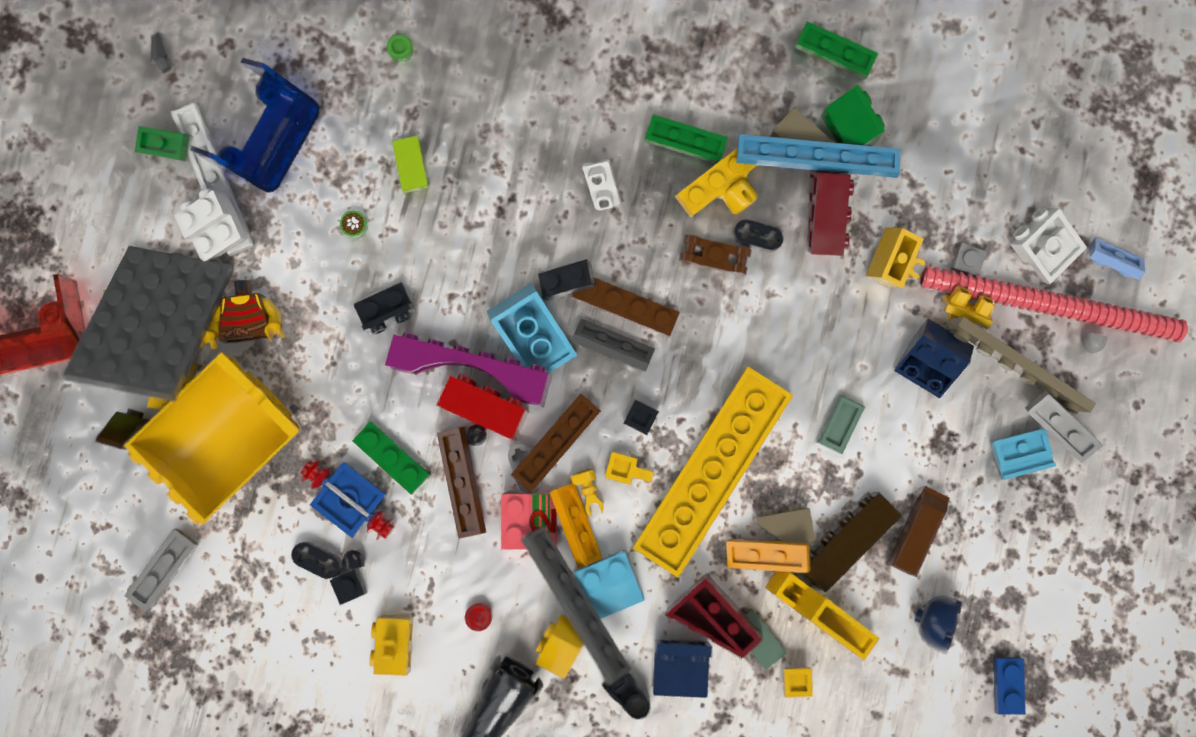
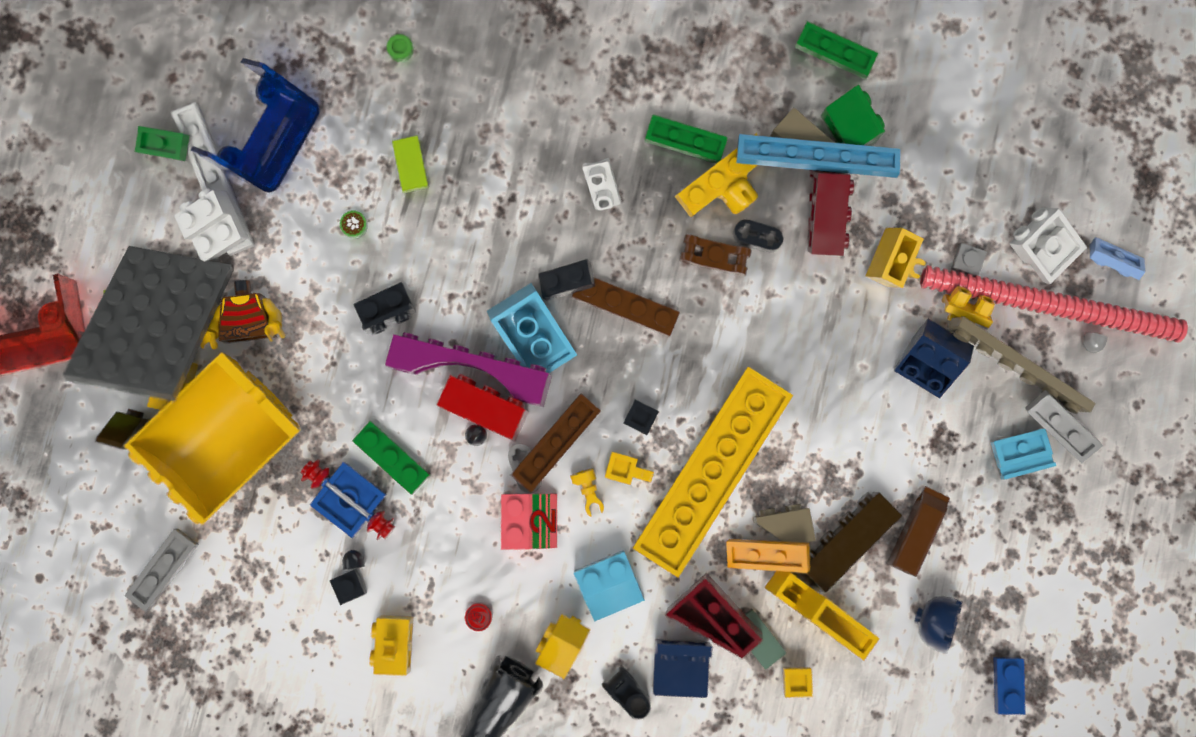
dark grey bar [150,32,171,73] -> none
black beam [291,542,342,579] -> none
reddish brown plate [437,427,487,539] -> none
dark grey tile [521,526,631,685] -> none
light orange plate [550,483,603,568] -> none
dark grey plate [571,319,655,372] -> none
sand green tile [817,395,866,455] -> none

